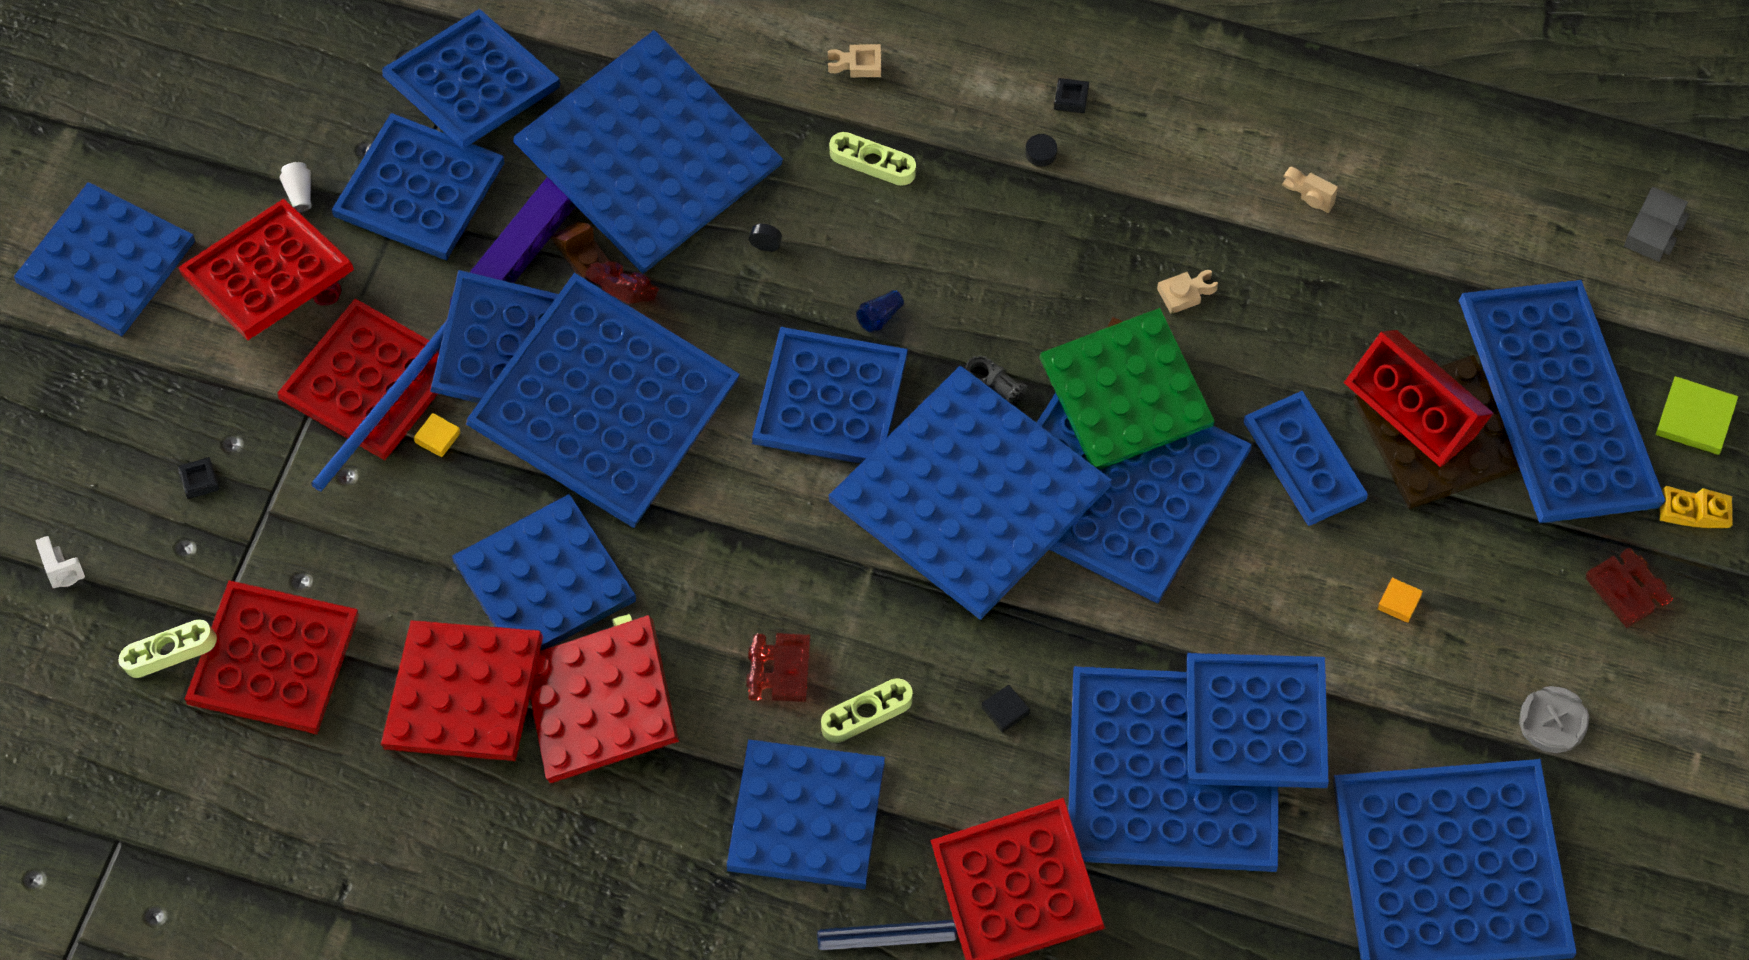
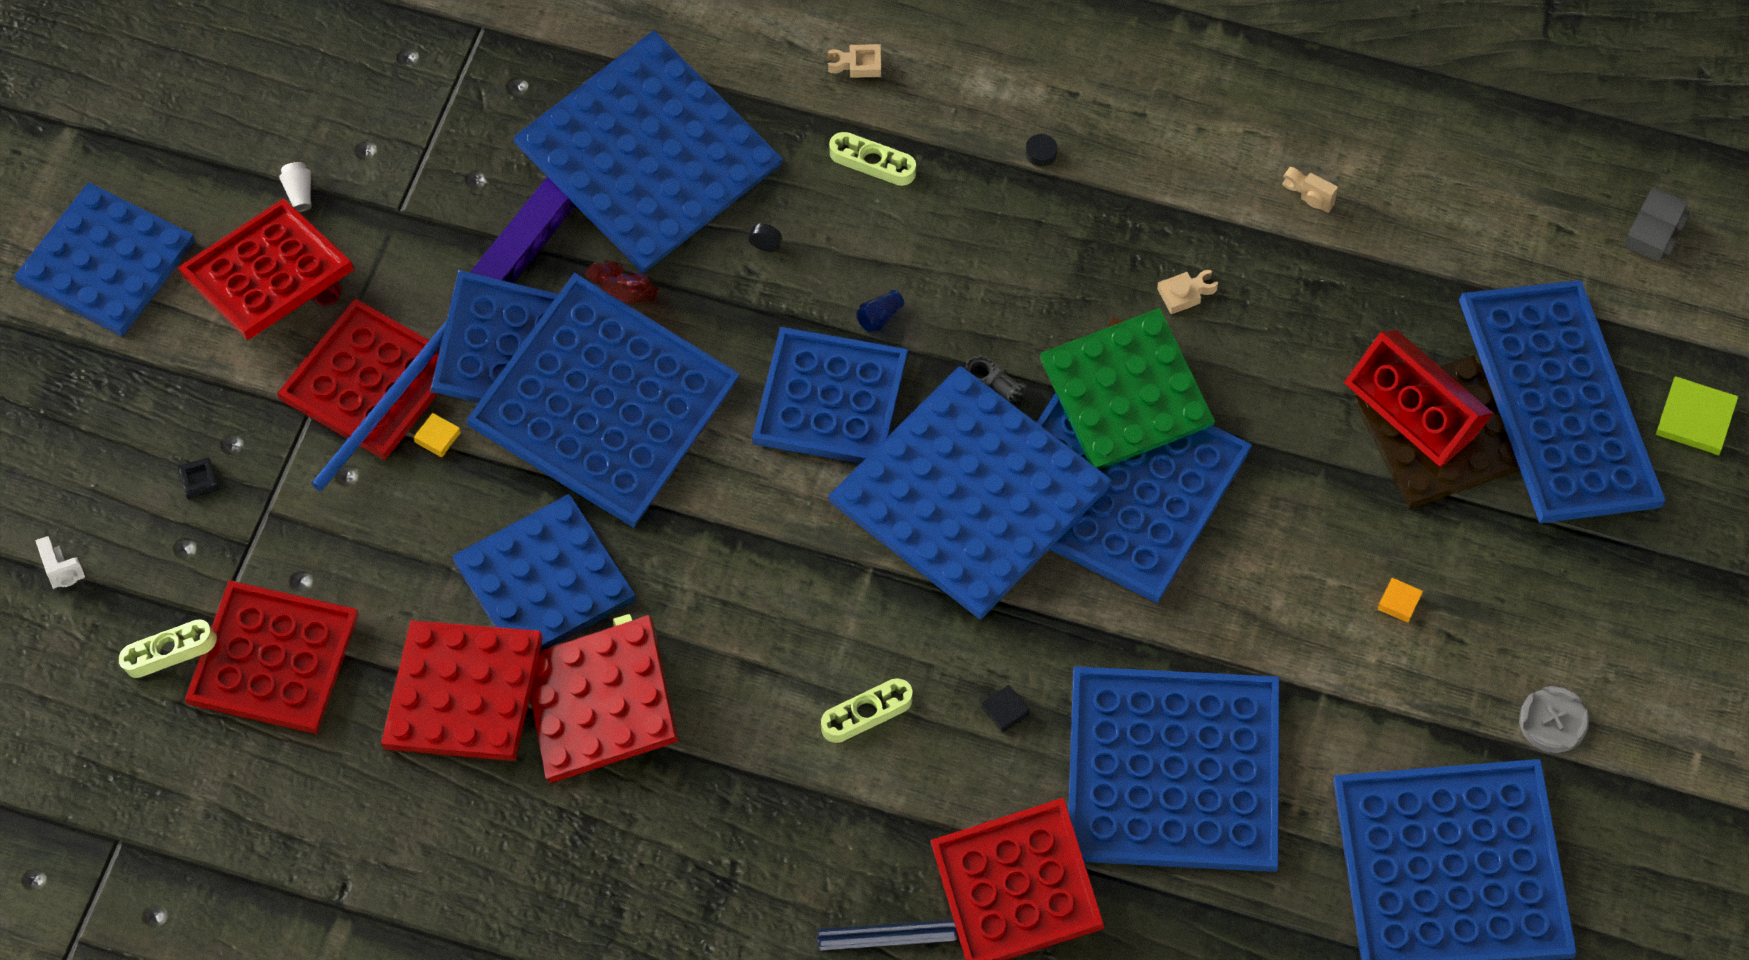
blue plate [332,113,505,261] -> none
blue plate [382,9,560,149] -> none
reddish brown slope [551,221,612,282] -> none
blue plate [727,739,885,889] -> none
clear red plate [746,633,811,702] -> none
black tile [1054,78,1089,113] -> none
blue plate [1187,653,1329,788] -> none
blue plate [1244,391,1368,526] -> none
clear red plate [1585,548,1673,628] -> none
yellow slope [1660,486,1733,528] -> none

